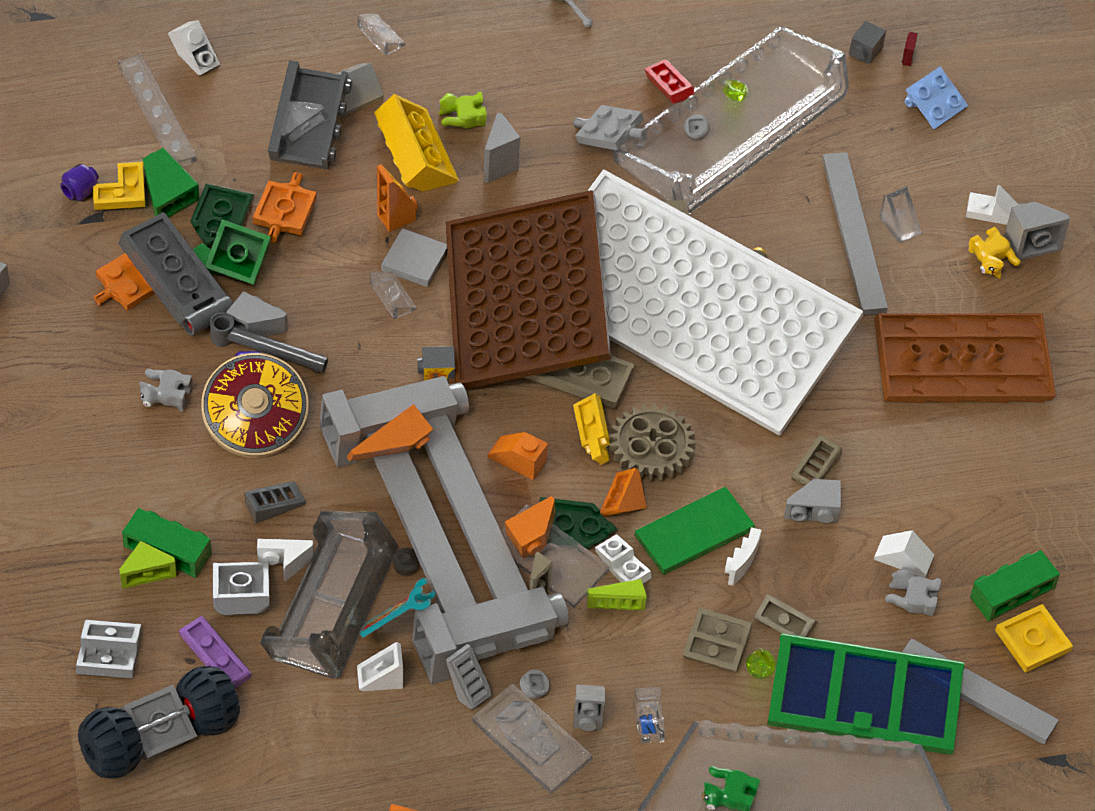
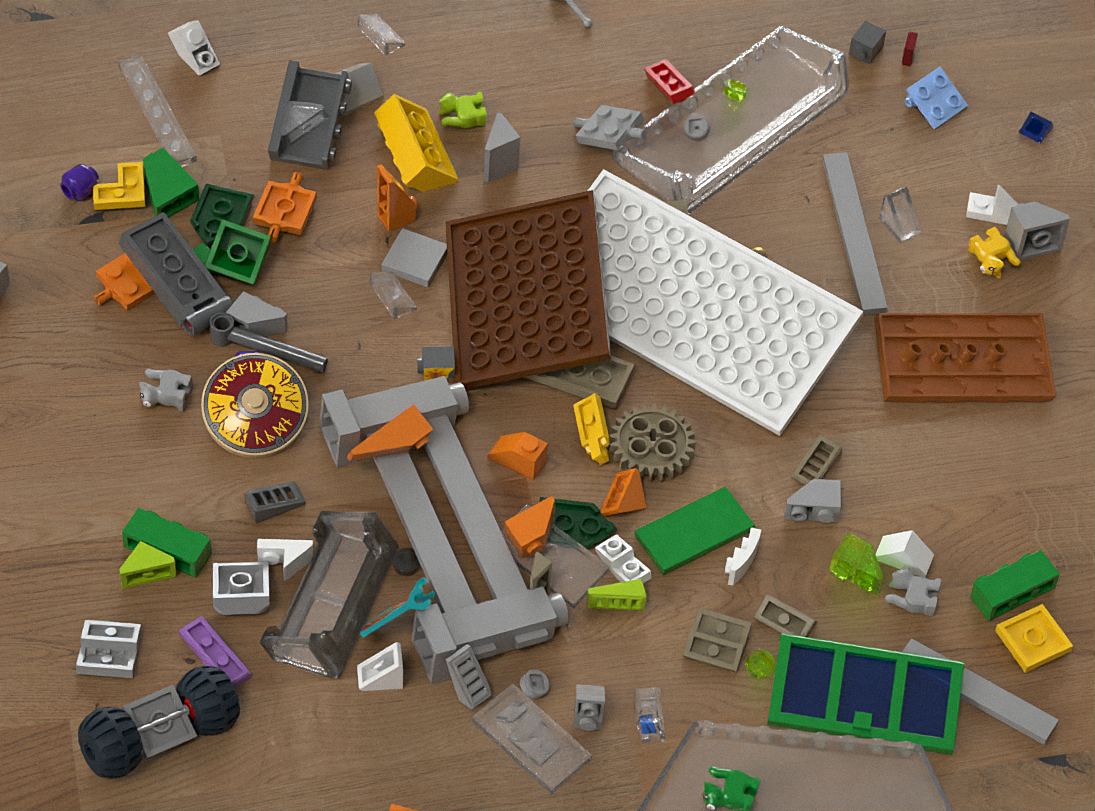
none -> clear neon green slope [829,533,884,595]
none -> clear blue slope [1019,111,1053,144]

